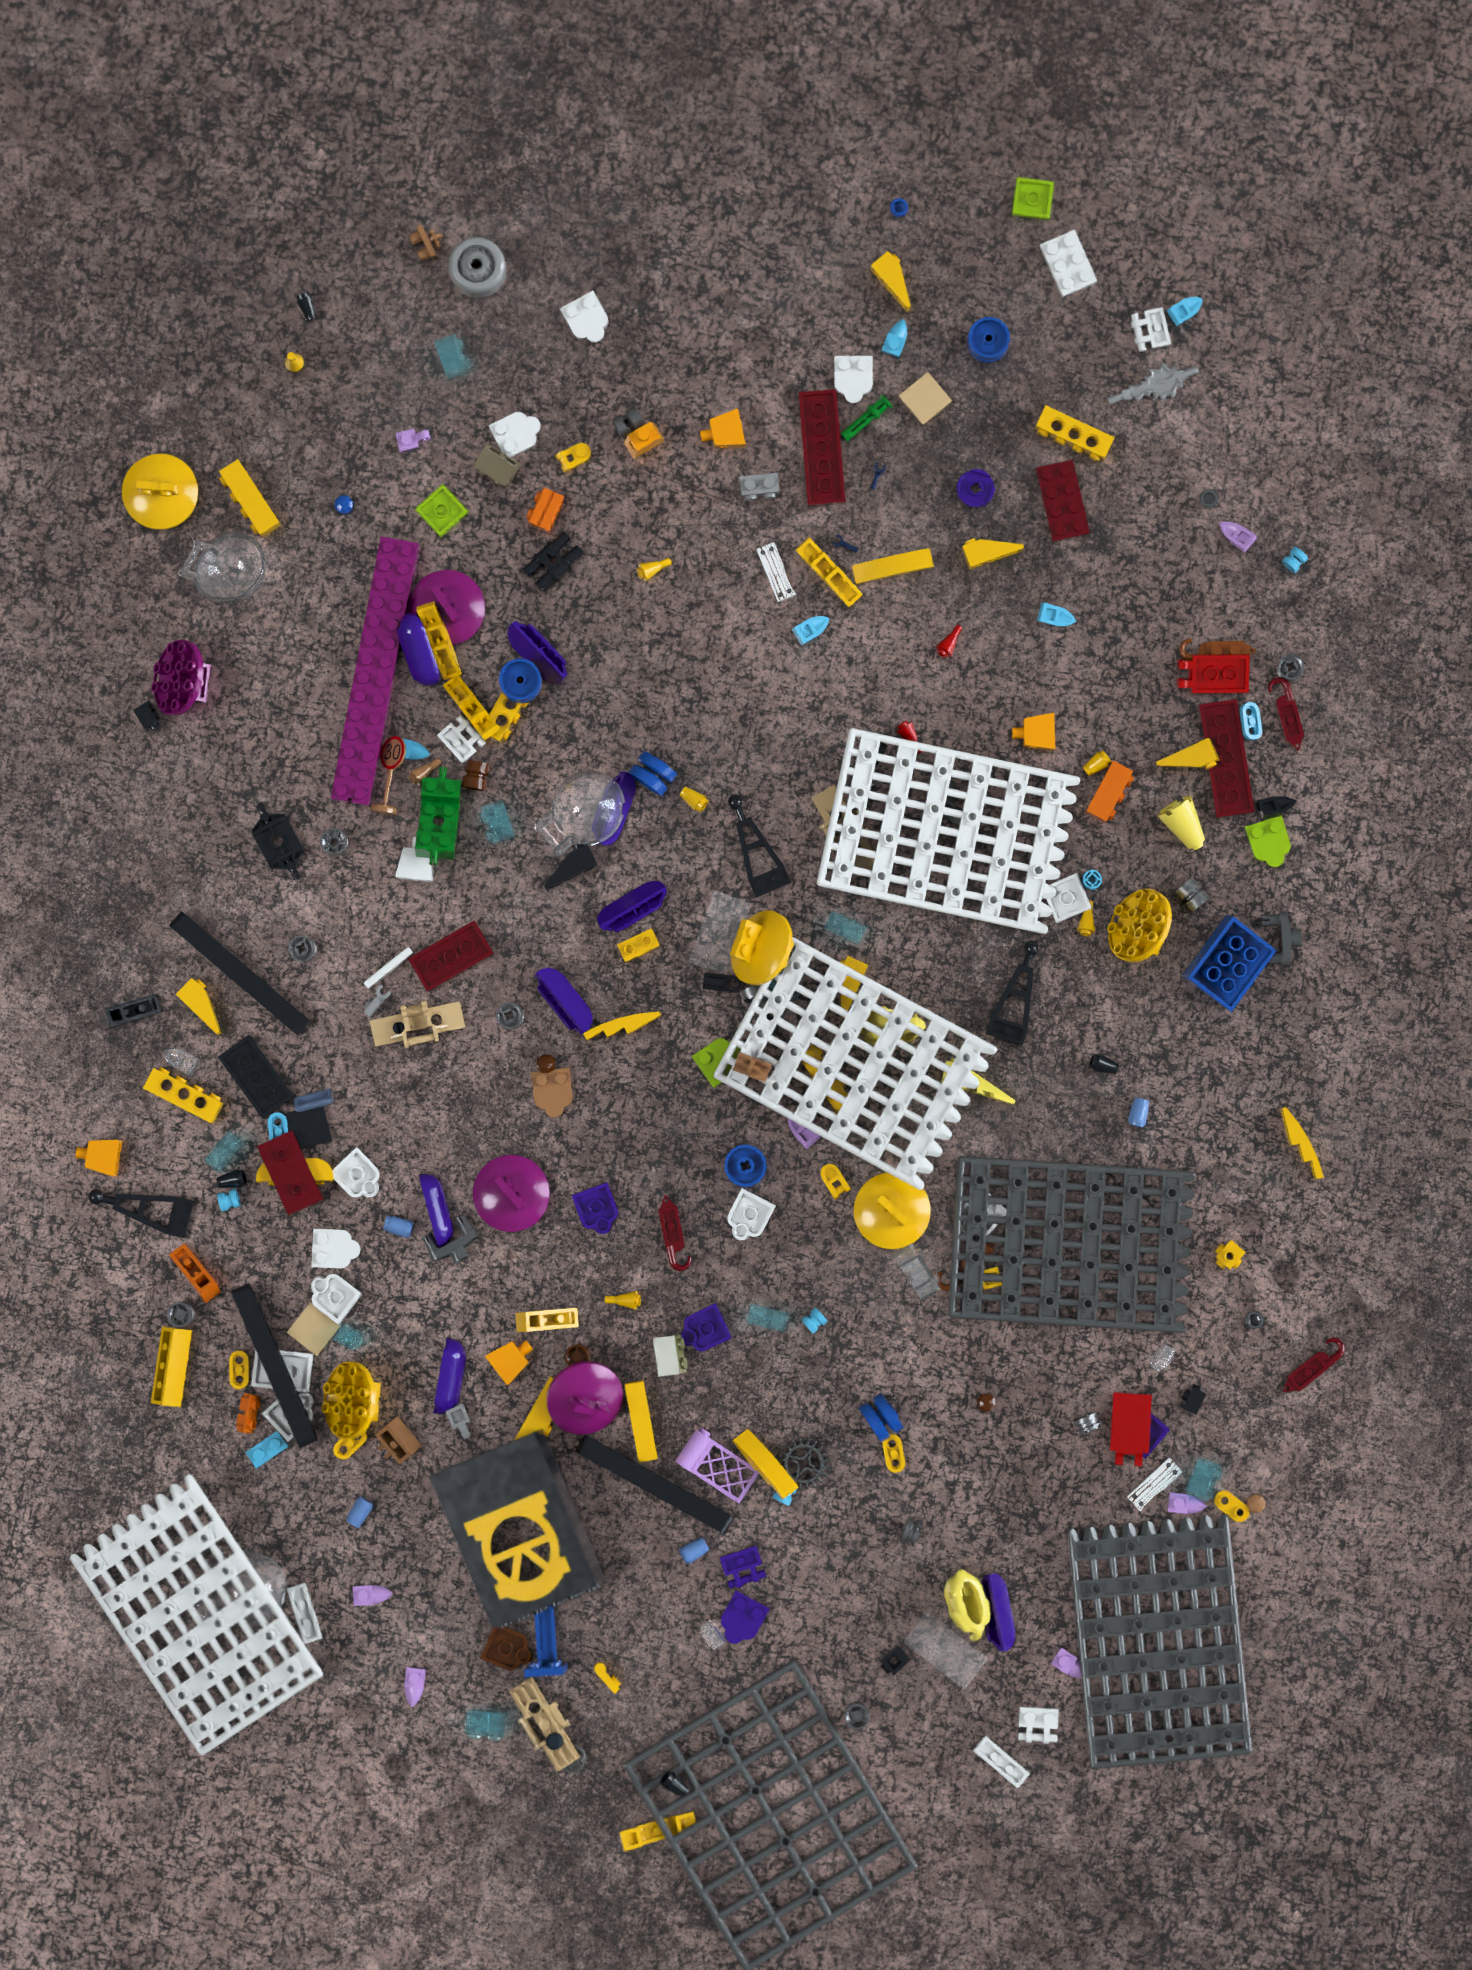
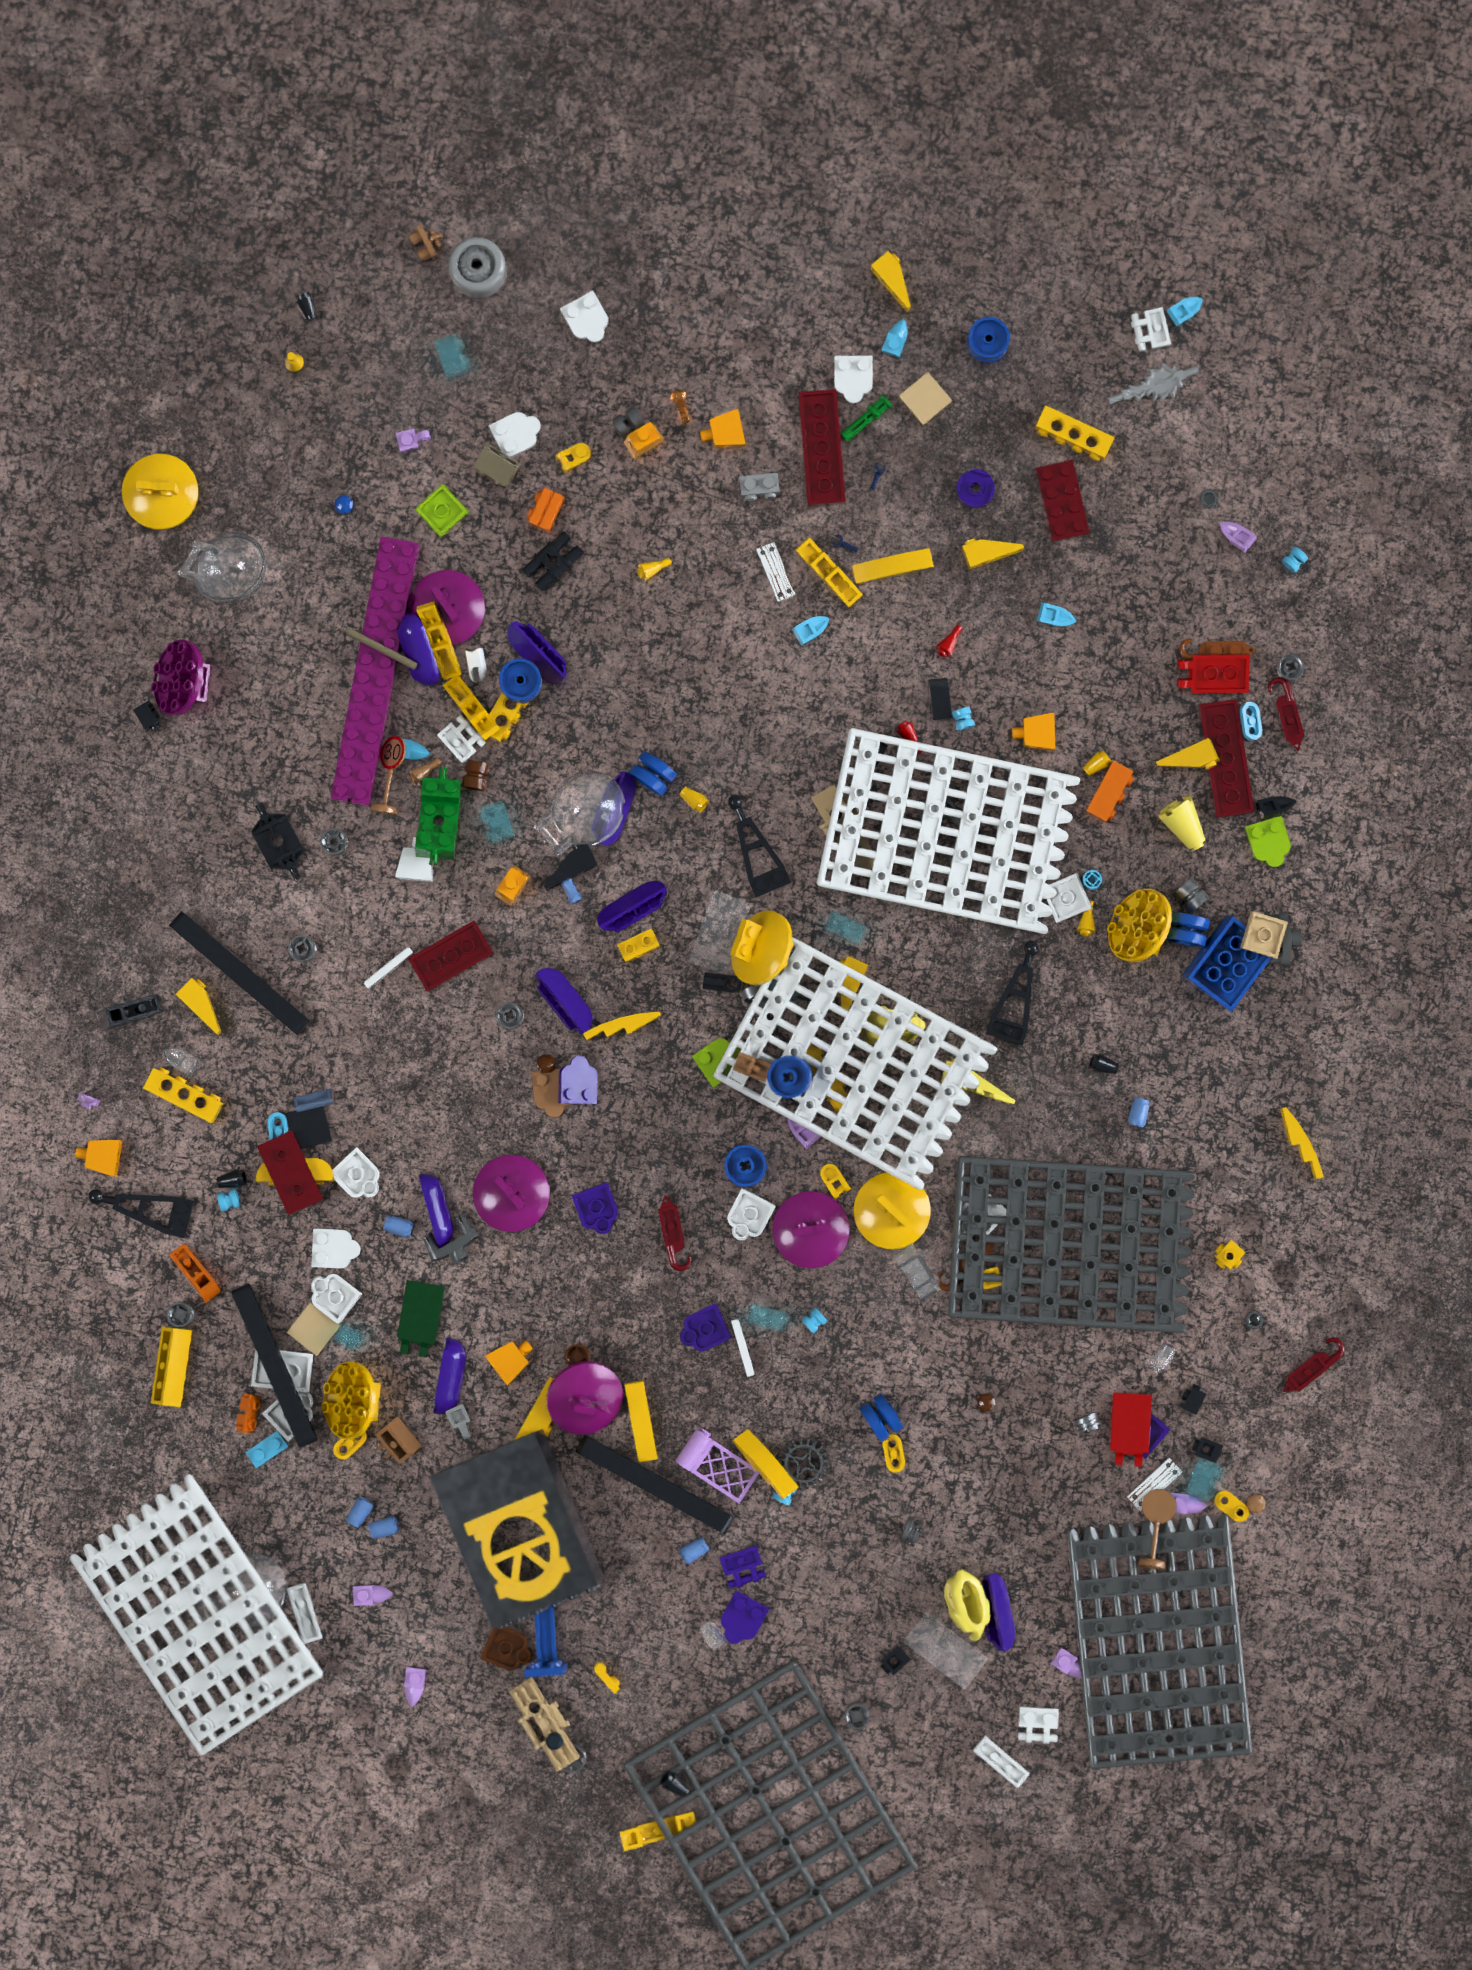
clear light blue brick [204,1131,246,1173] -> none
black plate [218,1035,294,1119] -> none
yellow brick [219,459,281,538] -> none
yellow plate [229,1350,249,1389] -> none
light grey plate [364,985,391,1018] -> none
tan piece [370,1000,466,1049] -> none
clear light blue brick [465,1709,507,1741] -> none
yellow slope [515,1308,579,1332] -> none
yellow cone [605,1291,641,1310] -> none
brick [653,1334,688,1377] -> none
blue tile [890,198,908,218] -> none
lime tile [1012,177,1054,220] -> none
white plate [1039,230,1097,298] -> none
none -> lavender plate [77,1093,100,1109]
none -> dark tan bar [346,628,418,670]
none -> medium blue piece [368,1516,399,1539]
none -> dark green tile [397,1280,445,1358]
none -> white piece [465,648,487,683]
none -> light orange torso [495,866,531,906]
none -> plate [558,1056,598,1105]
none -> medium blue pin [561,879,581,904]
none -> clear orange bar [671,389,690,424]
none -> white tile [731,1319,755,1377]
none -> blue wheel [767,1055,812,1098]
none -> magenta bracket [772,1191,849,1268]
none -> black slope [928,678,952,720]
none -> medium azure wheel [952,707,975,731]
none -> medium nougat piece [1138,1489,1176,1570]
none -> blue wheel [1165,912,1210,947]
none -> black brick [1192,1436,1223,1463]
none -> tan tile [1240,911,1288,959]

